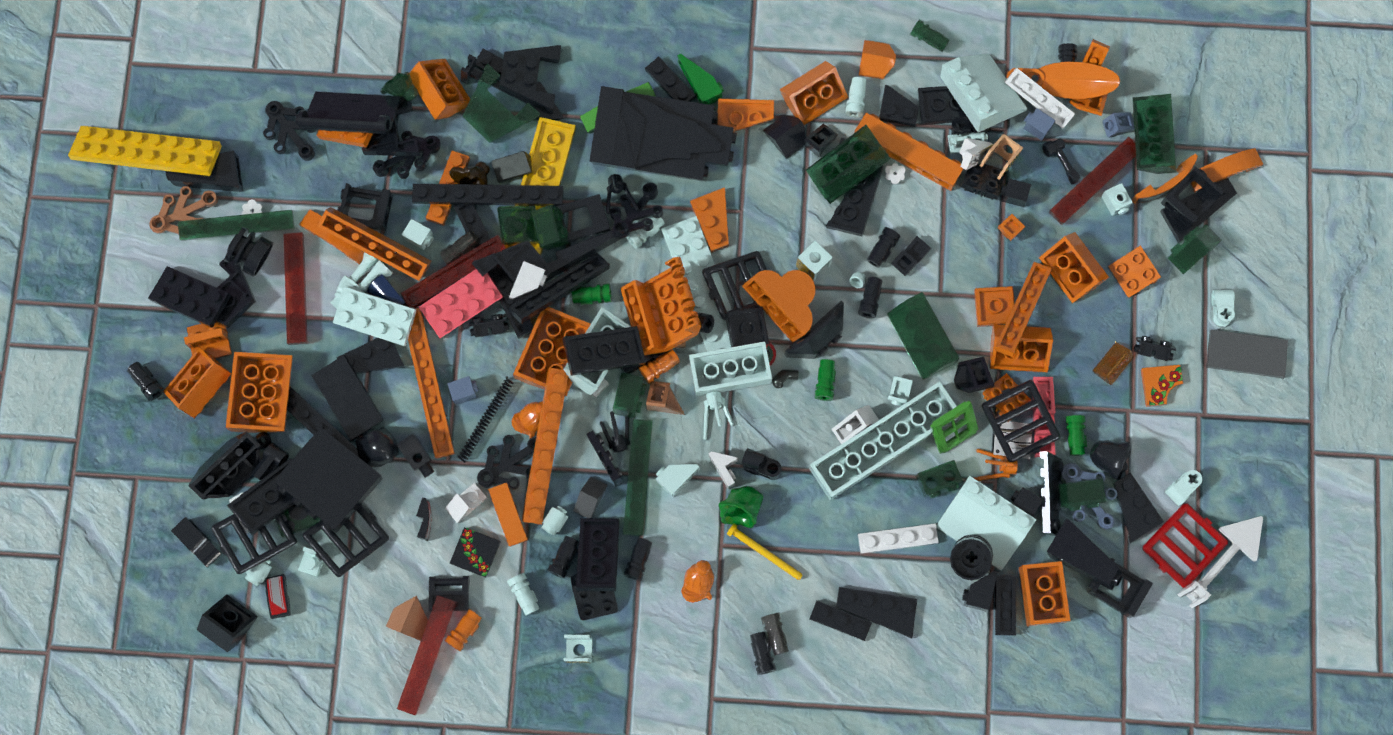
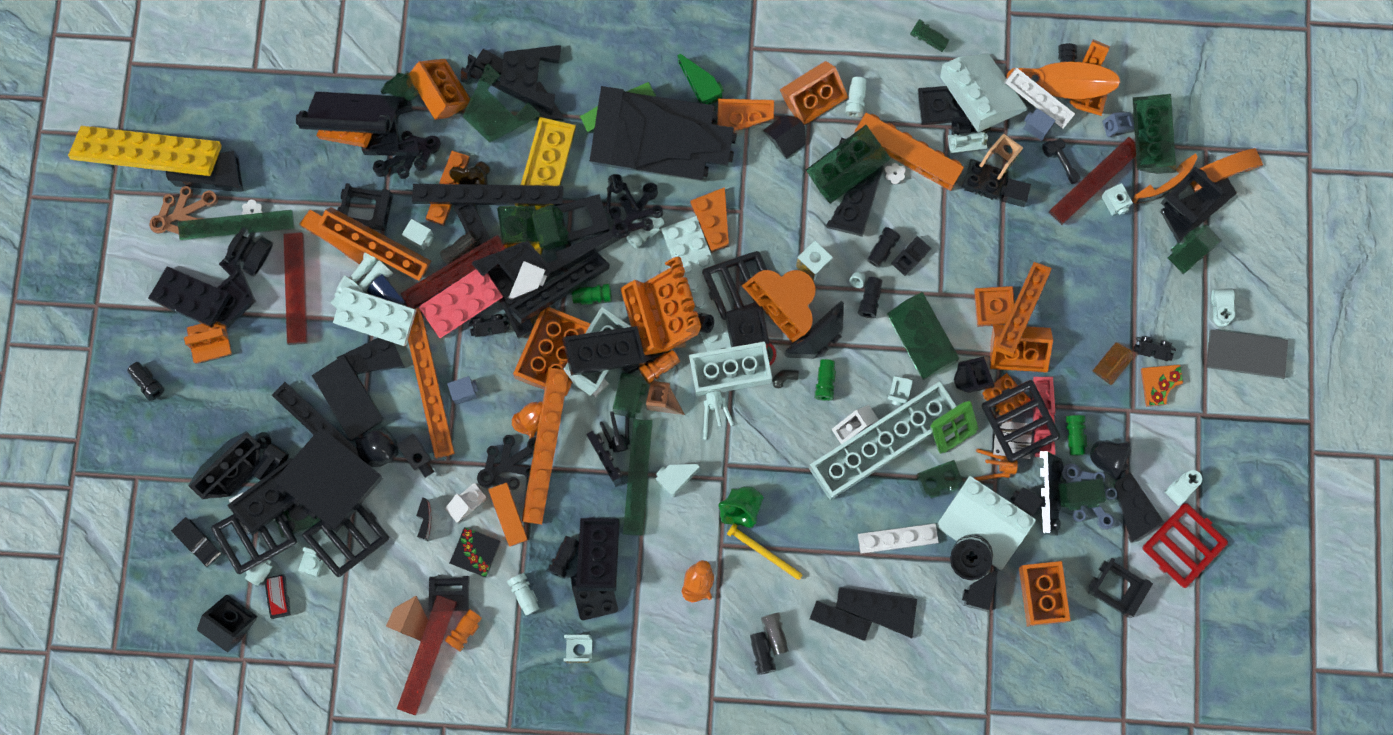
orange slope [163,347,231,419] -> none
orange slope [226,352,293,433] -> none
black plant [263,101,316,161] -> none
black piece [458,376,514,463] -> none
pearl dark grey slope [492,151,532,182] -> none
light aqua brick [541,506,568,536] -> none
dark grey slope [573,477,608,518] -> none
black axle [623,538,652,581] -> none
black plate [645,56,696,102] -> none
white slope [708,451,738,489] -> none
black piece [742,448,782,480] -> none
black slope [804,123,838,157] -> none
orange slope [858,40,896,79] -> none
black wing [879,85,919,127] -> none
white slope [960,138,993,170] -> none
black plate [995,575,1016,636] -> none
orange tile [998,214,1025,241] -> none
orange slope [1039,232,1109,303] -> none
black slope [1046,518,1122,590] -> none
orange hinge [1108,245,1161,298] -> none
white piece [1177,516,1263,608] -> none

